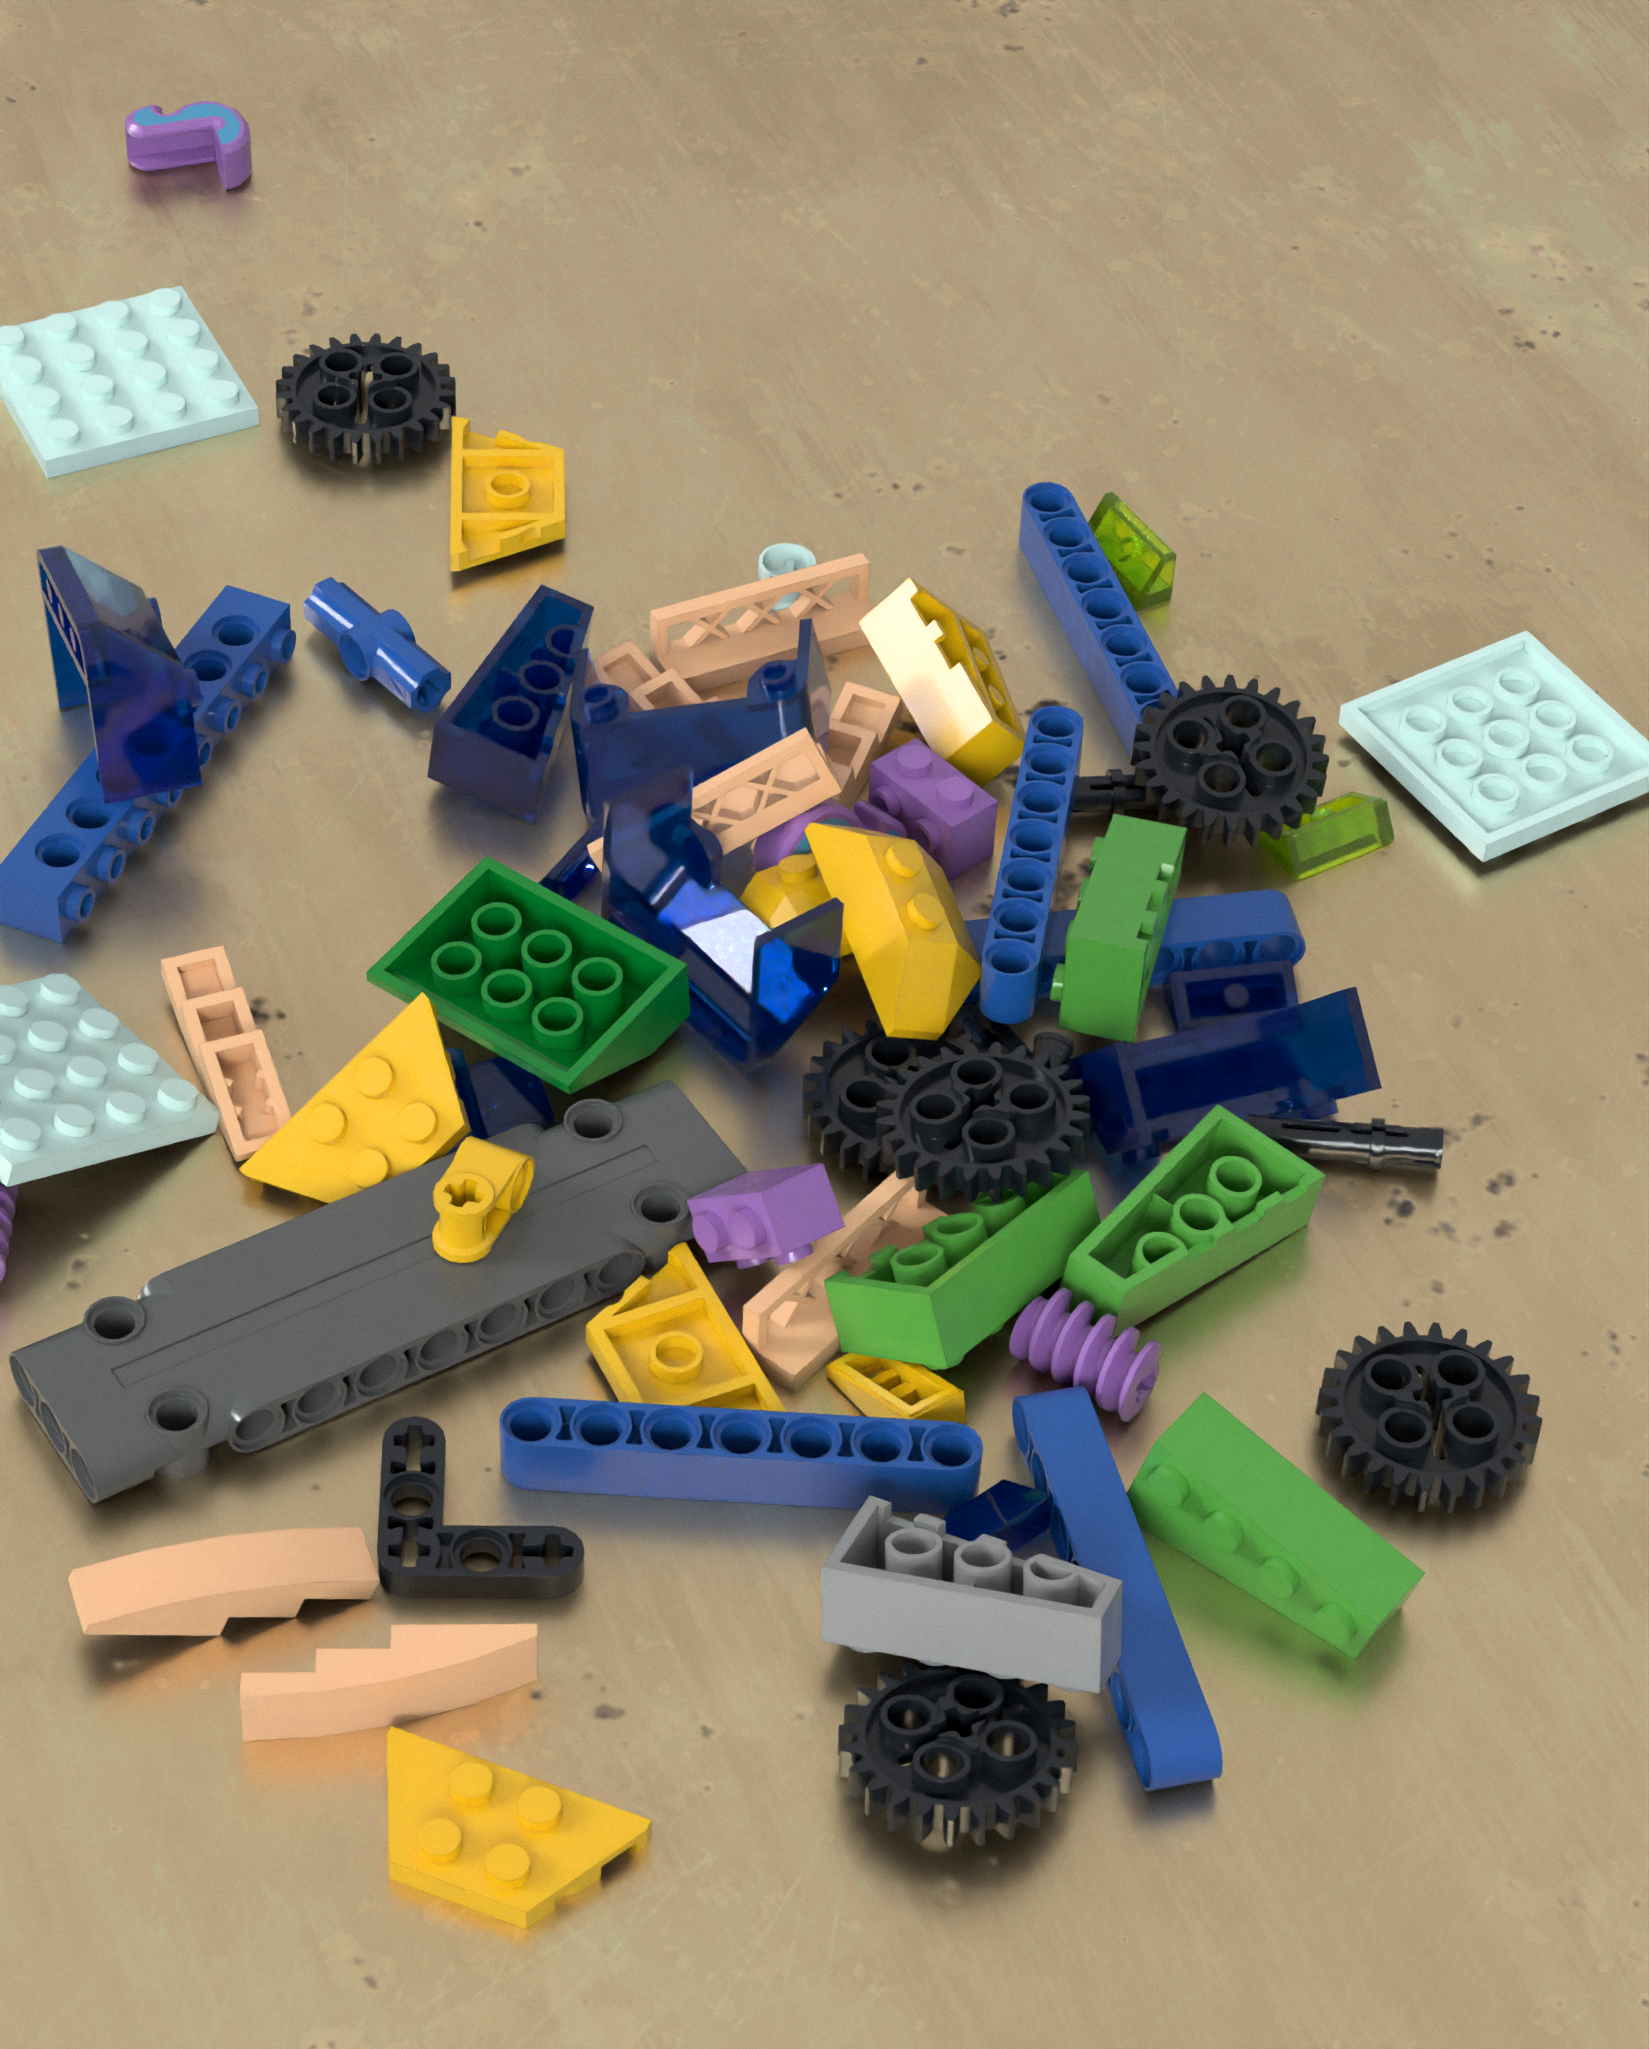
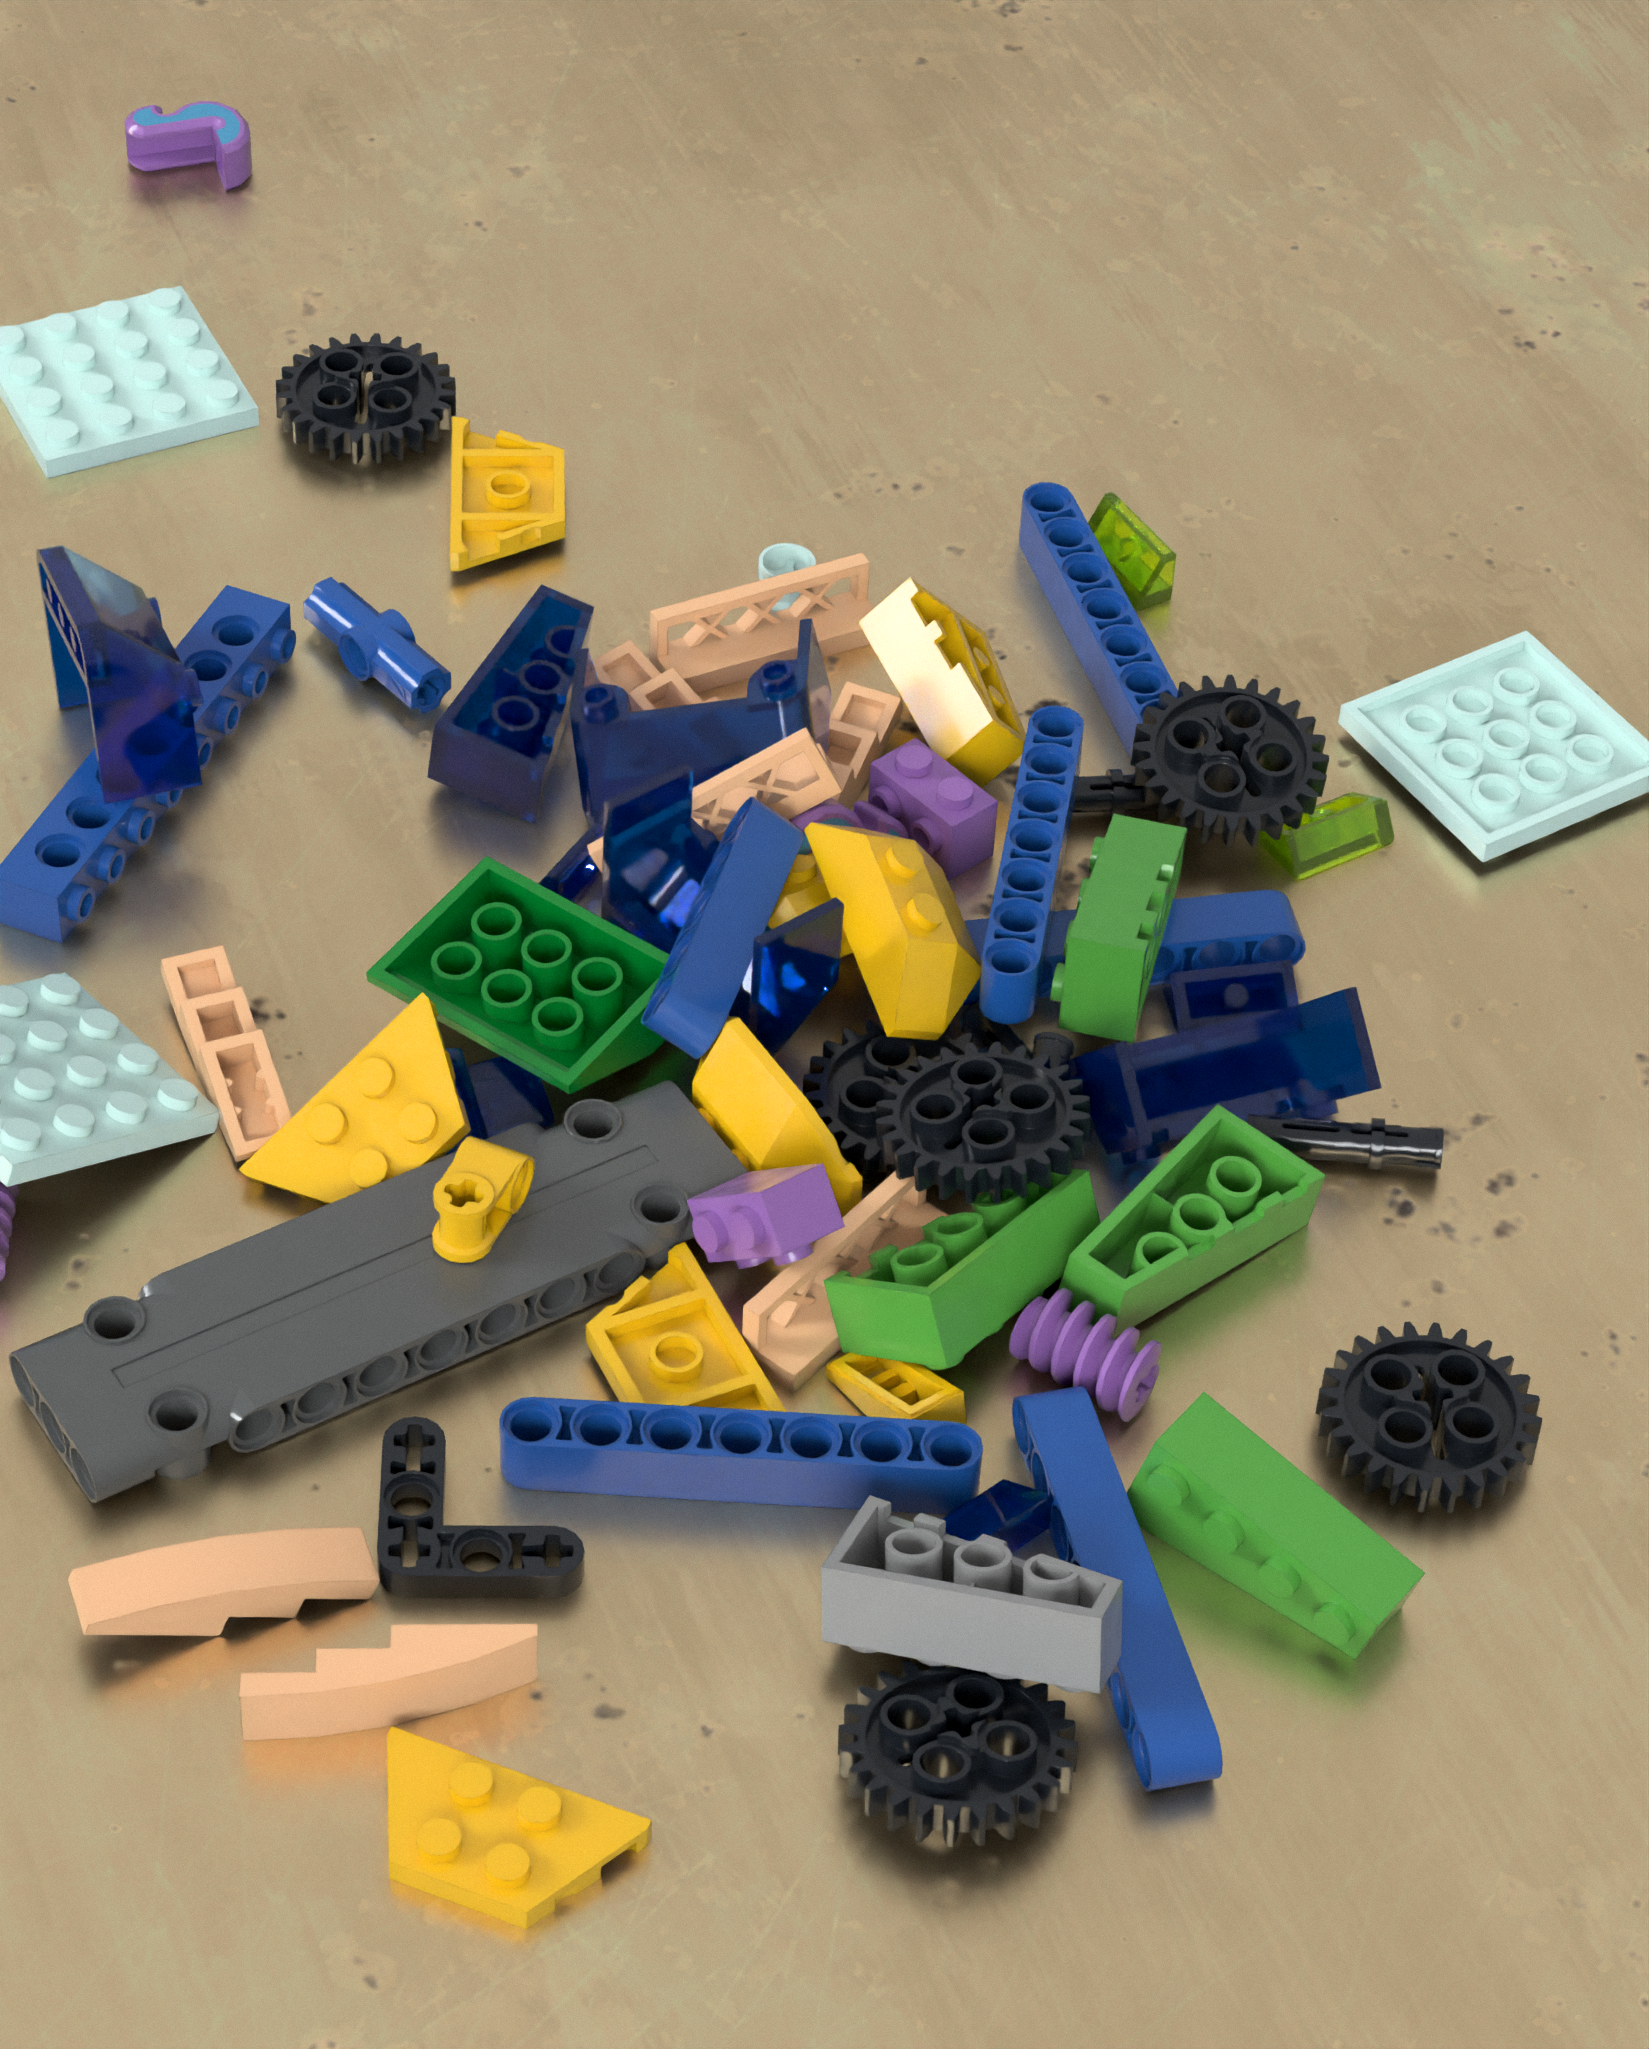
none -> blue beam [641,797,805,1059]
none -> yellow wedge [692,1015,863,1218]

